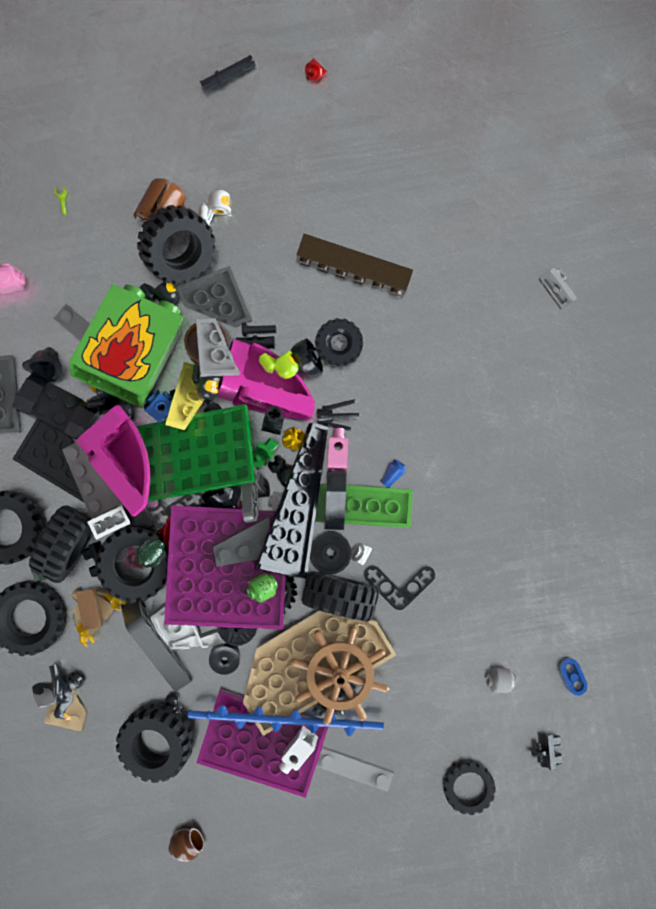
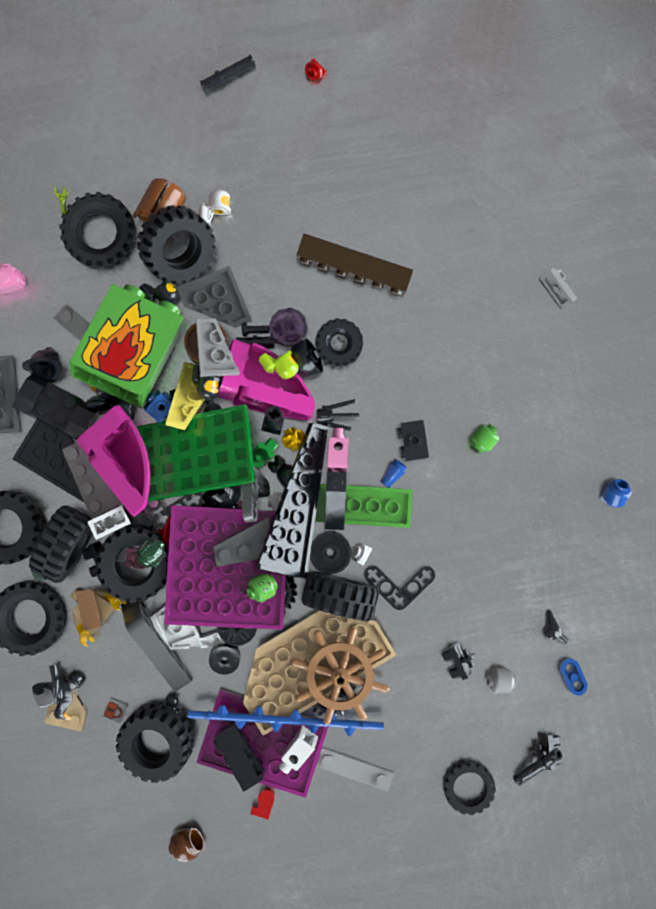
none -> black tyre [59,192,137,269]
none -> tile [102,697,128,723]
none -> black wedge [214,721,265,792]
none -> red leg [250,786,275,820]
none -> clear purple cylinder [269,308,308,347]
none -> black brick [397,420,429,461]
none -> black hips [442,642,477,680]
none -> bright green head [471,423,499,452]
none -> black pin [513,748,563,786]
none -> black animal [546,610,569,645]
none -> blue head [603,479,632,508]

